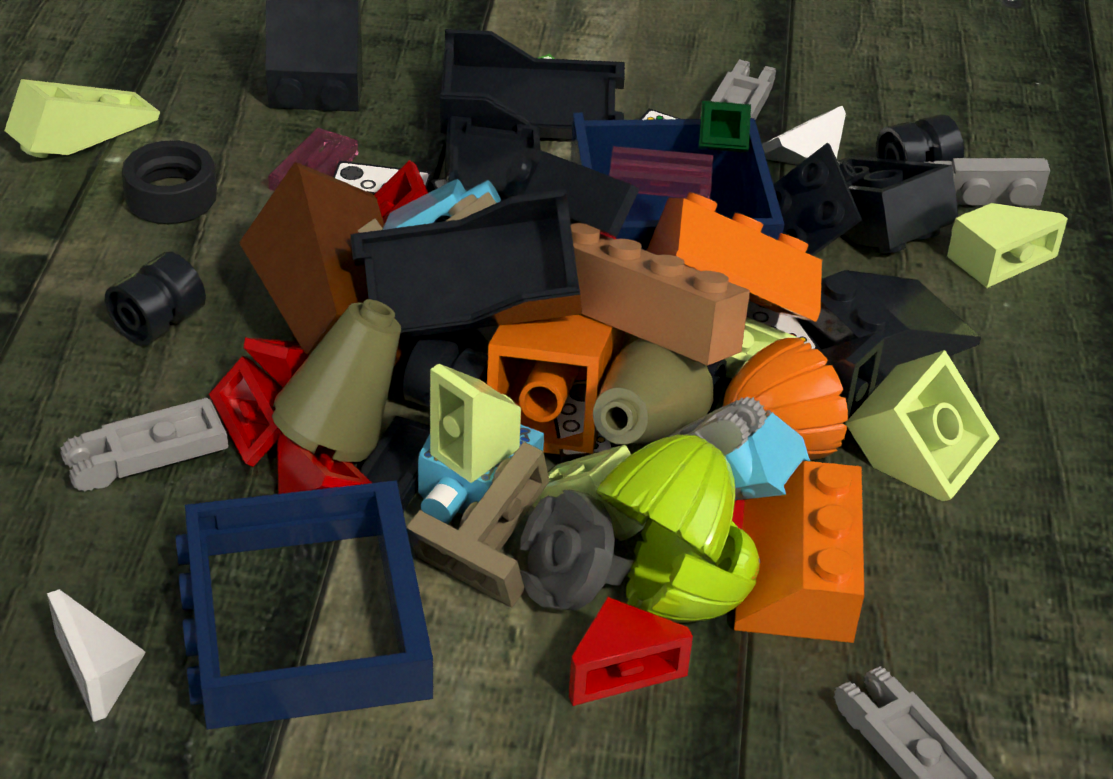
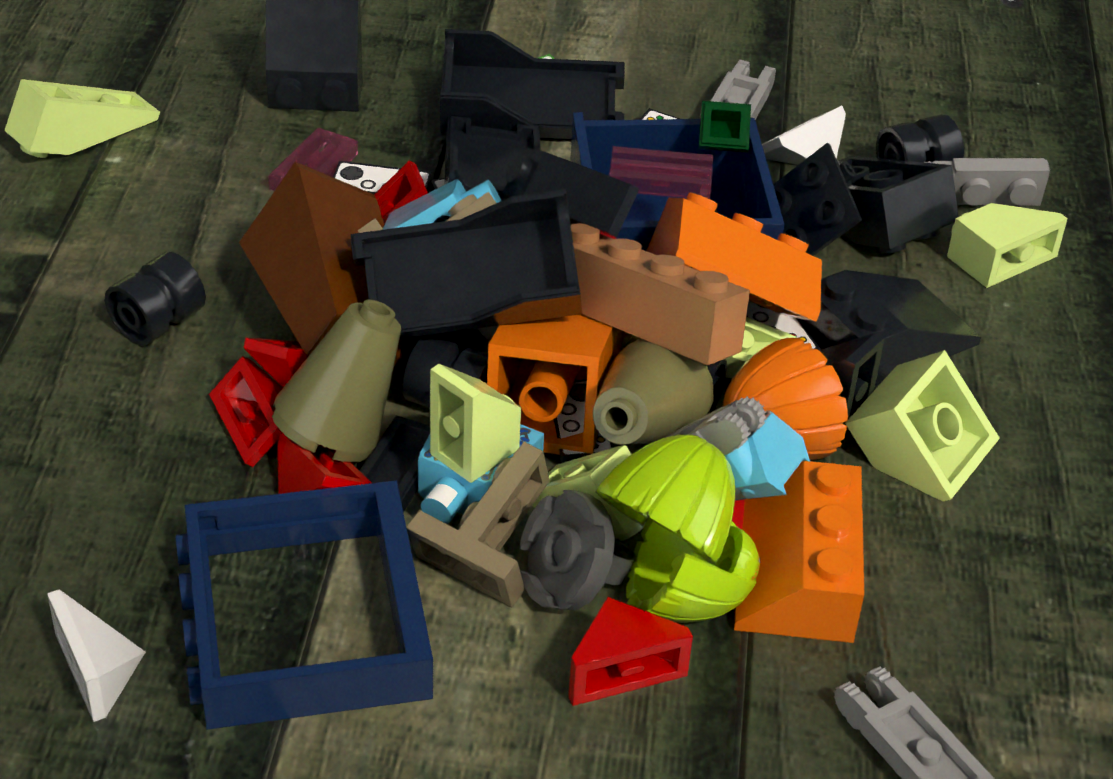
light grey hinge [60,398,228,492] -> none
black tyre [122,140,217,223] -> none

